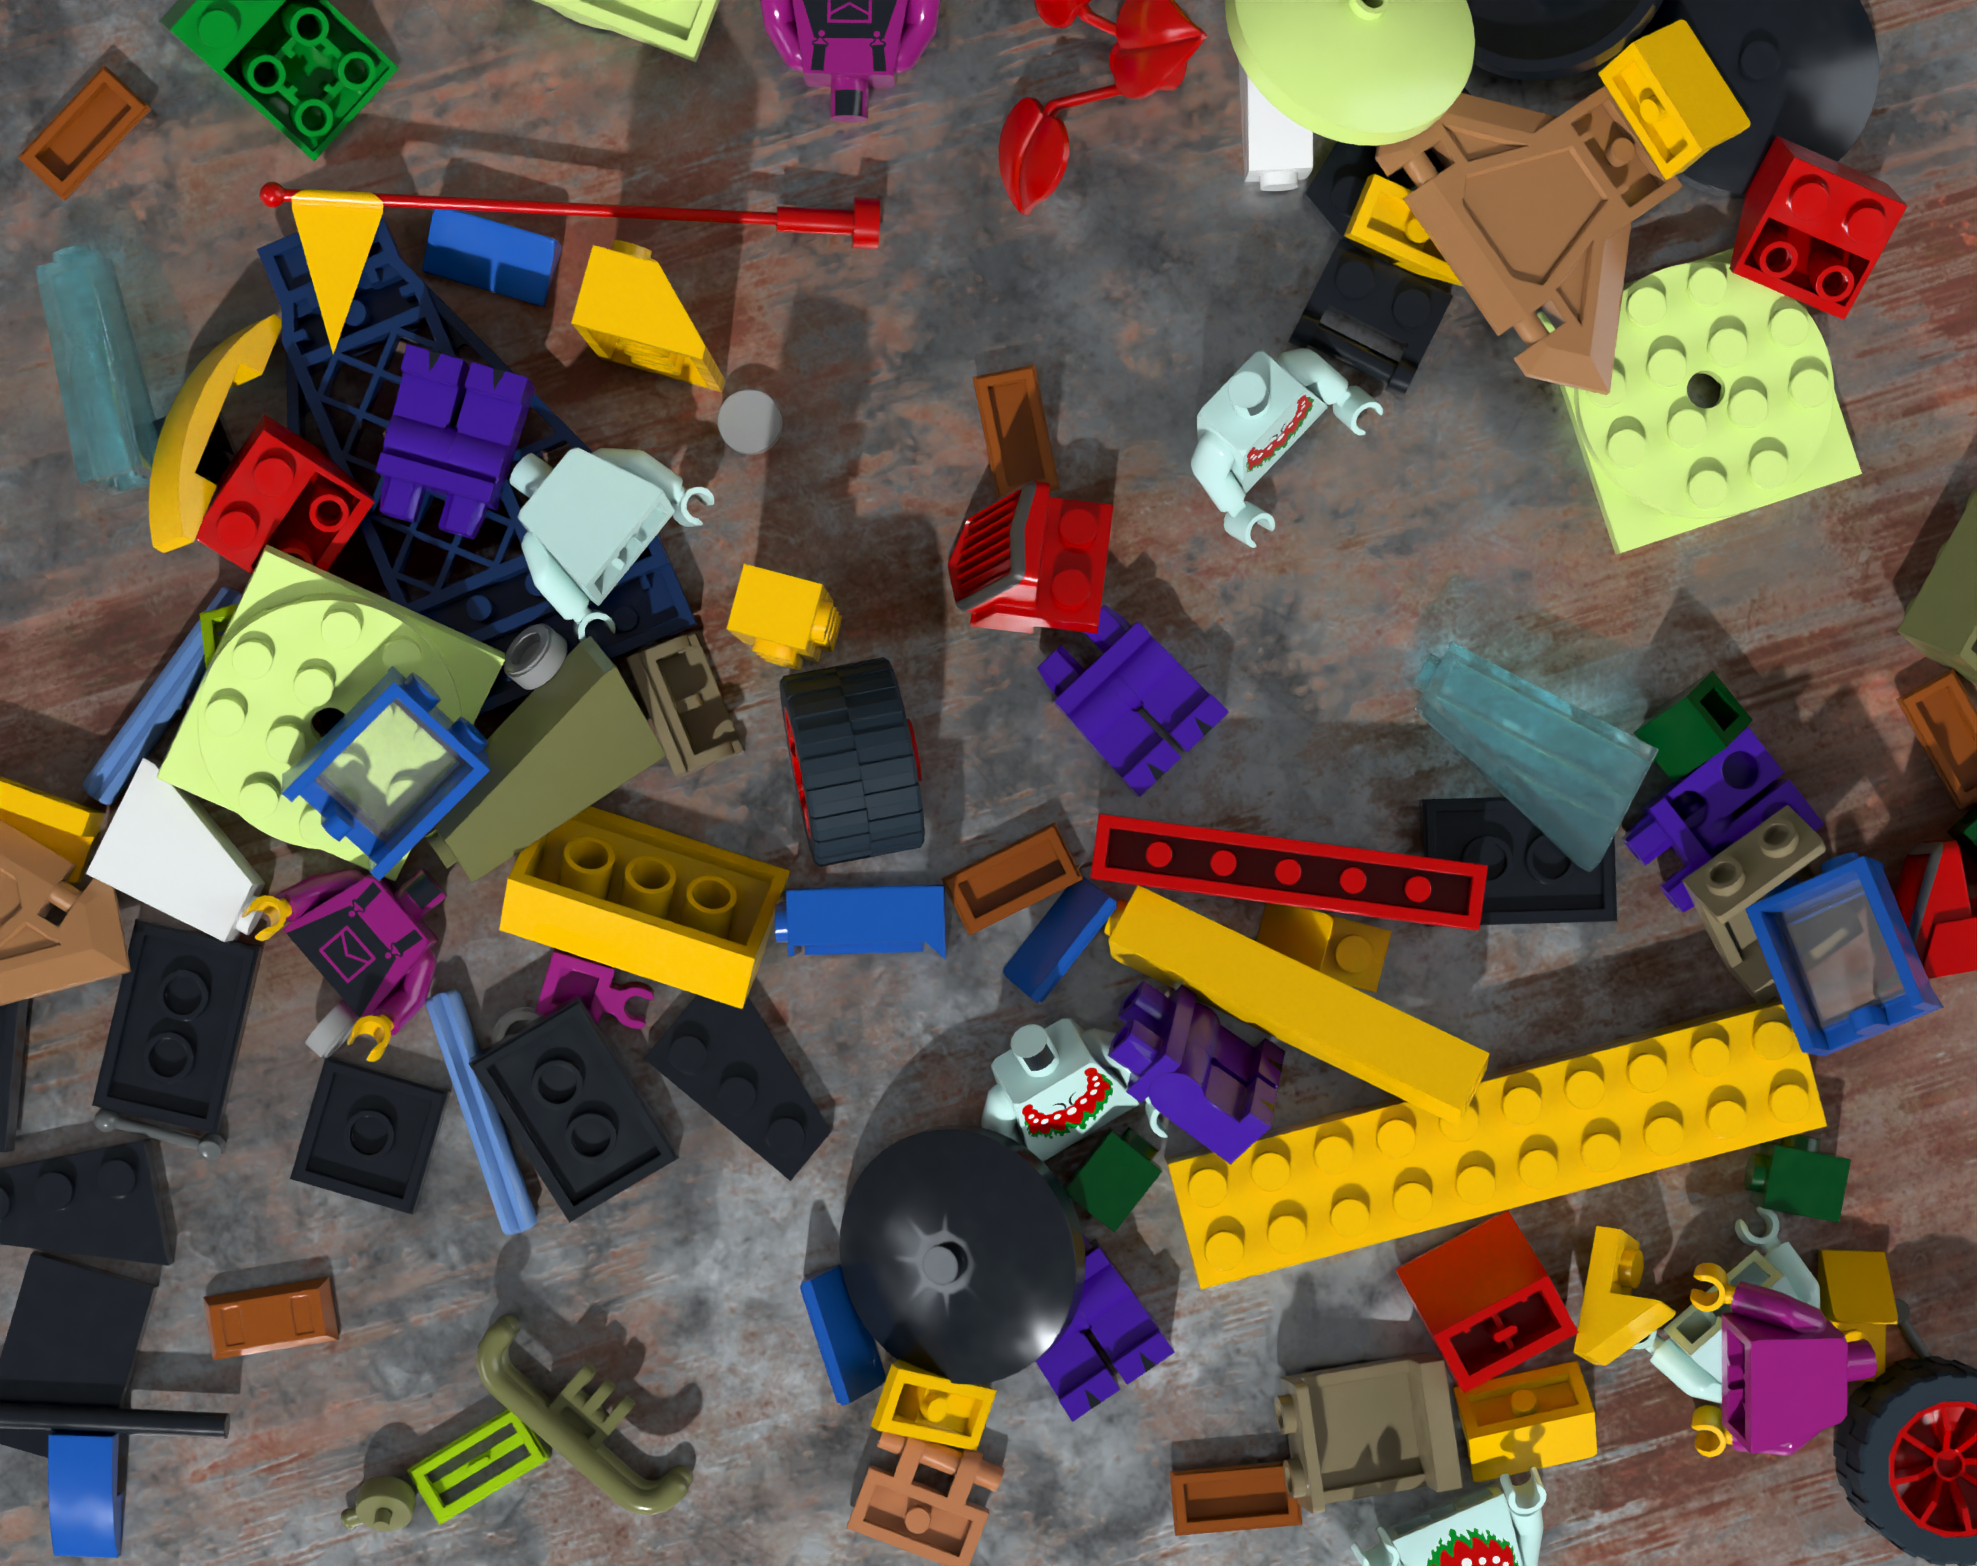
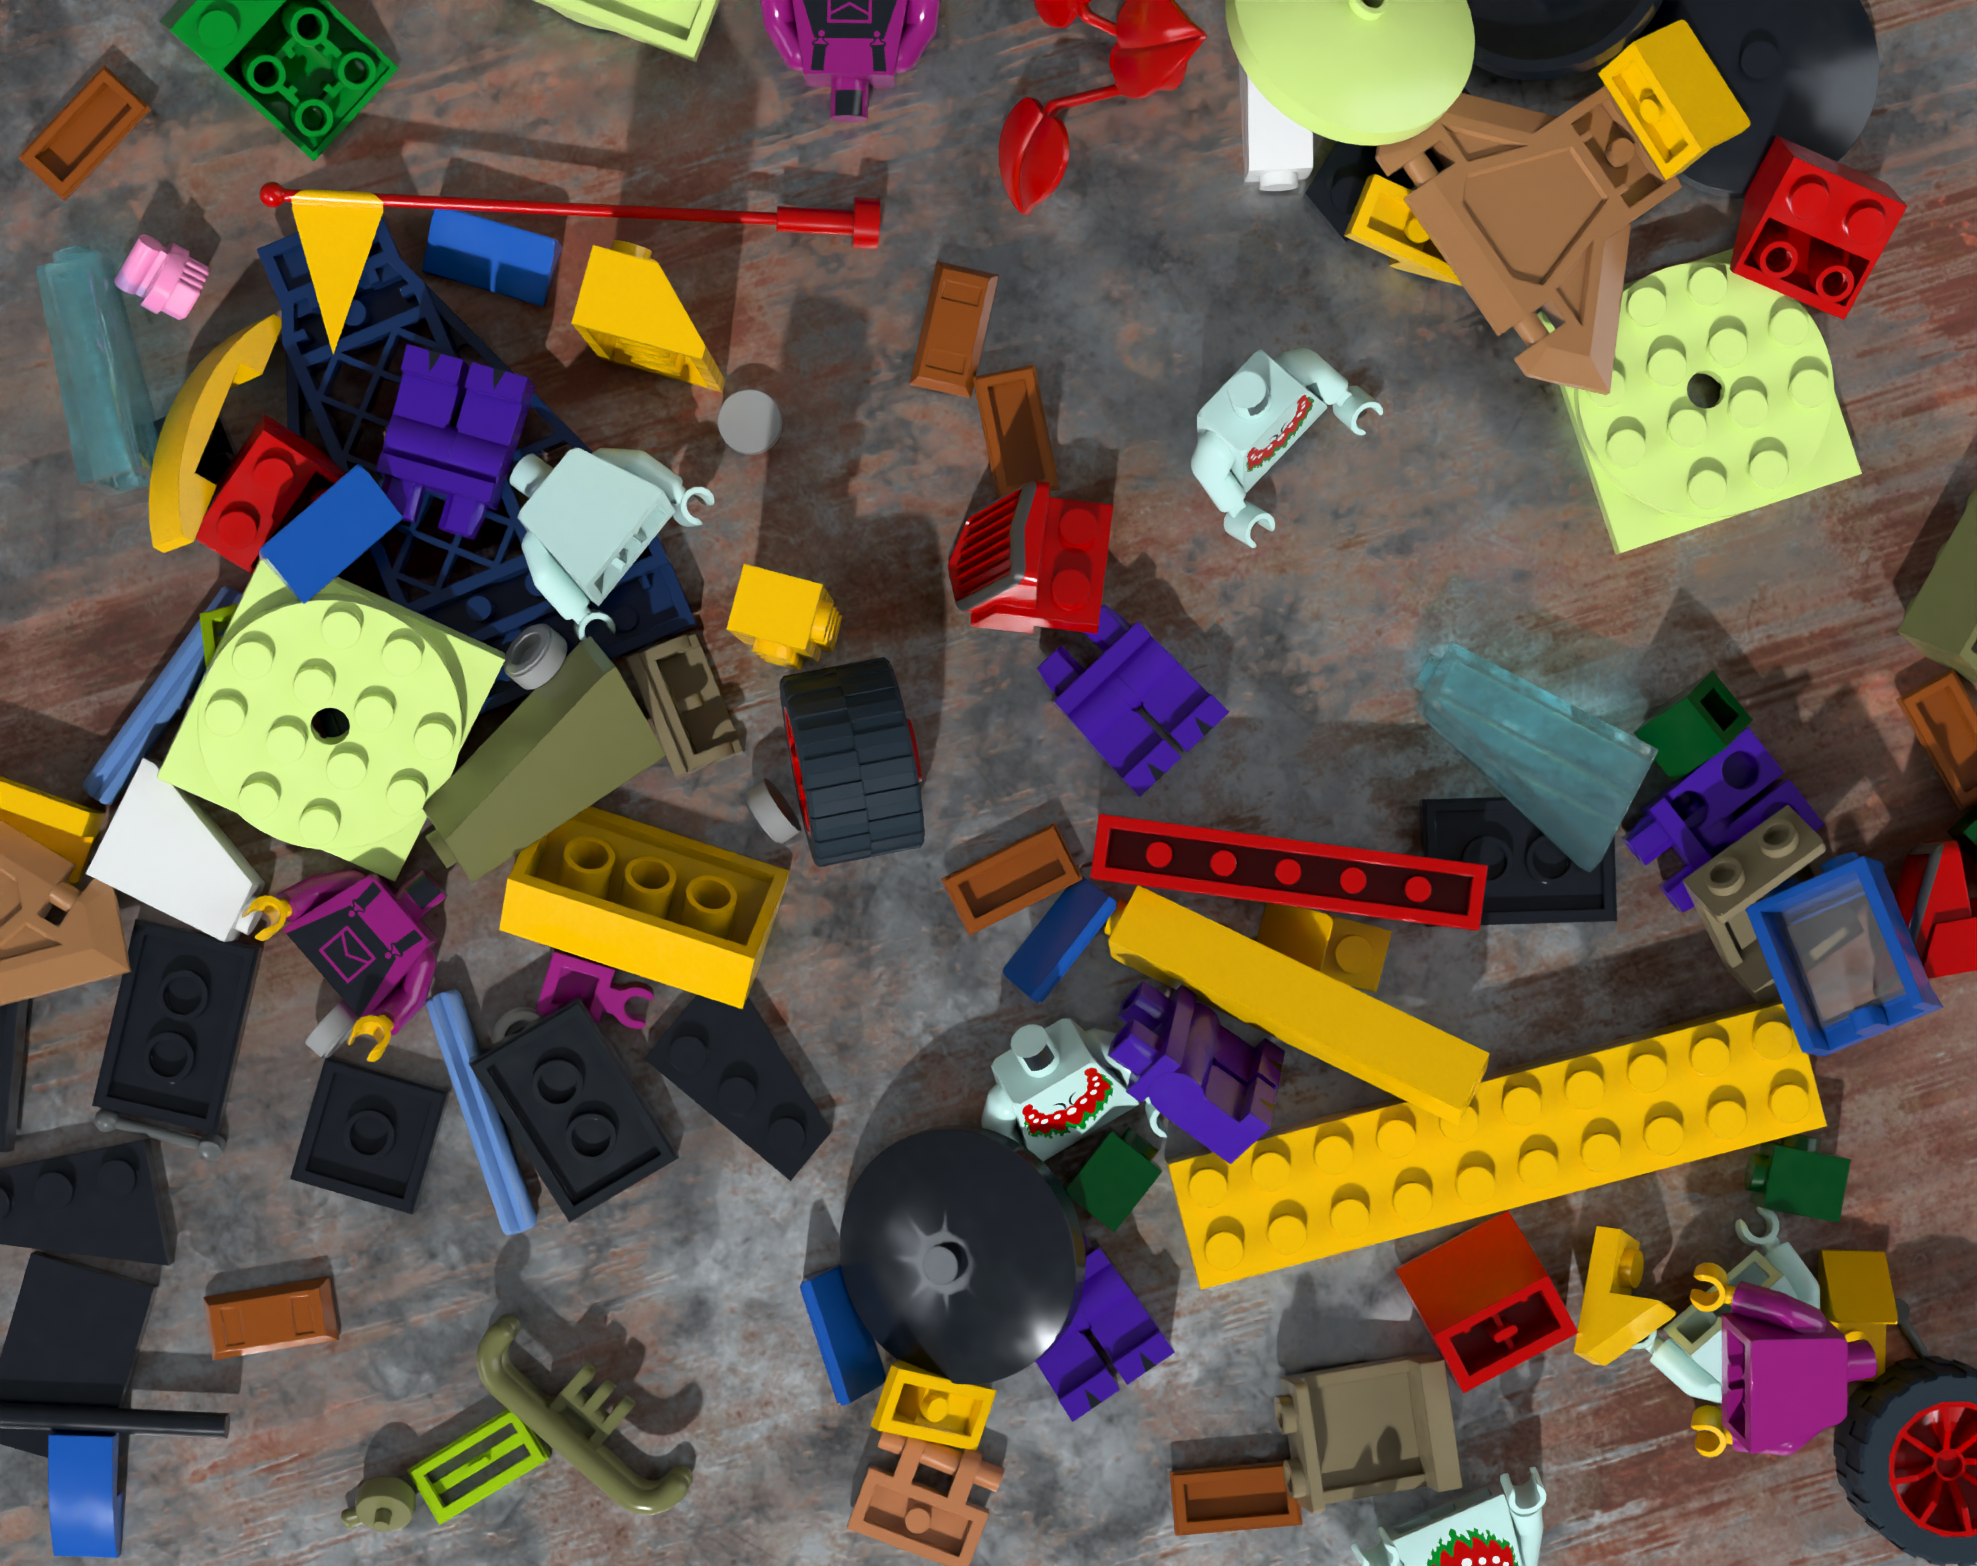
window [282,666,490,881] -> none
blue window [775,884,947,960] -> none
black plate [1288,239,1453,399] -> none
yellow panel [1453,1361,1597,1482] -> none
none -> bright pink piece [114,234,210,320]
none -> blue slope [259,463,403,604]
none -> light grey tile [745,778,801,844]
none -> dark orange tile [909,261,999,399]

